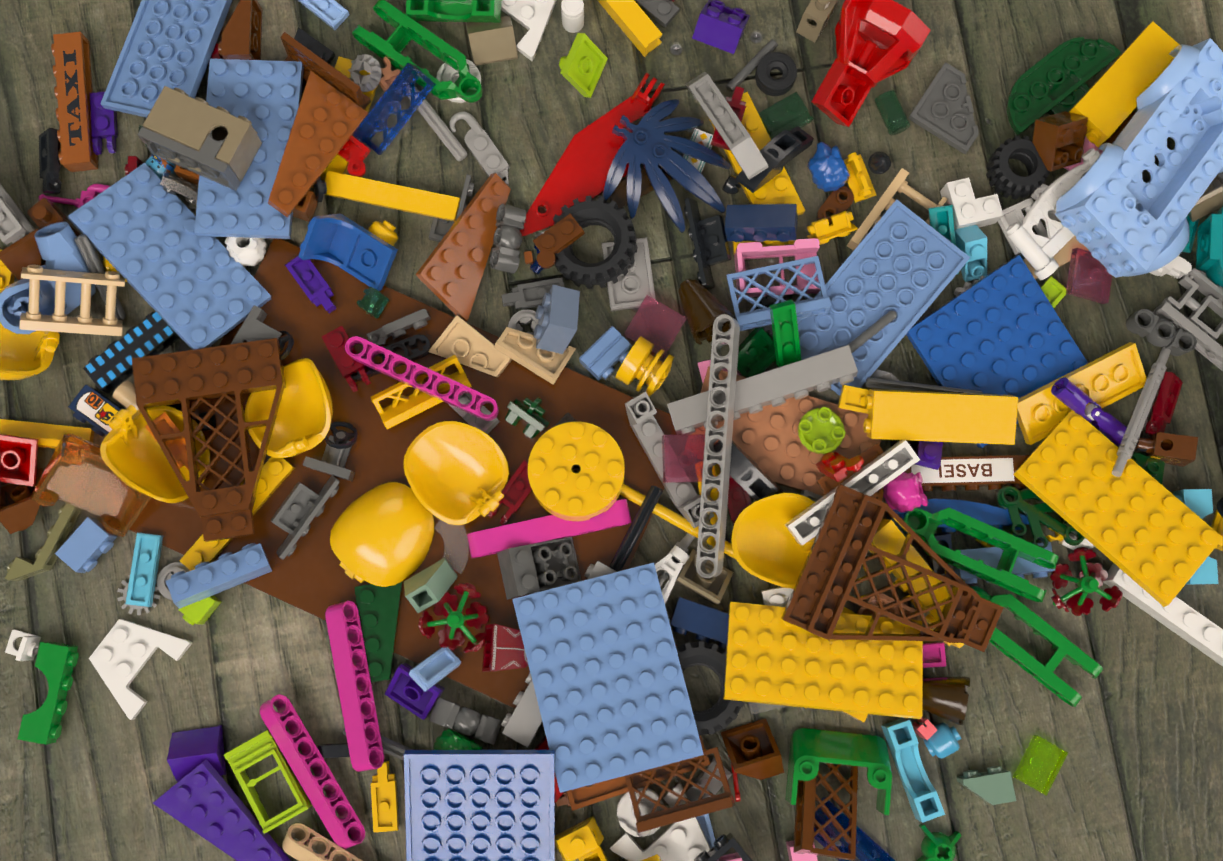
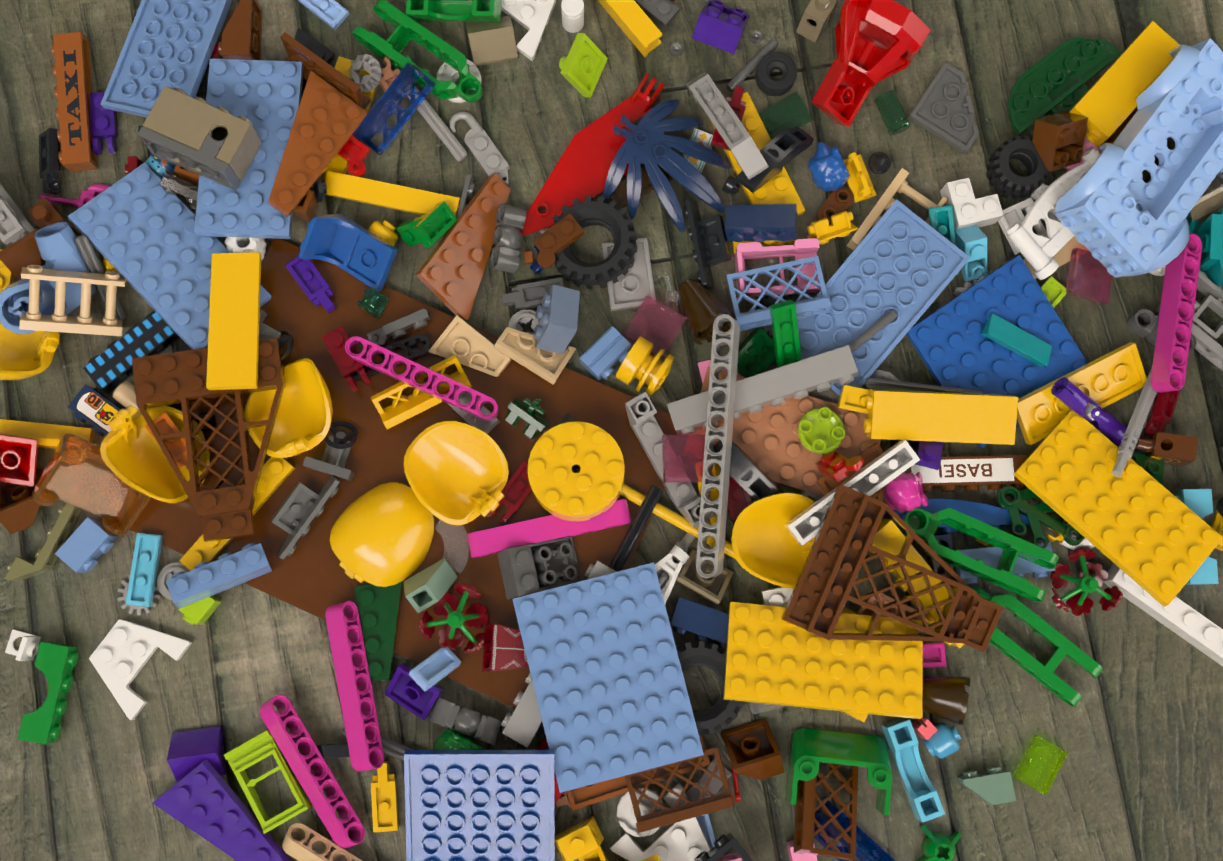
none -> yellow tile [206,252,261,390]
none -> green bracket [396,201,458,248]
none -> clear hand [664,275,679,308]
none -> teal slope [981,313,1052,367]
none -> dark pink beam [1151,234,1202,393]

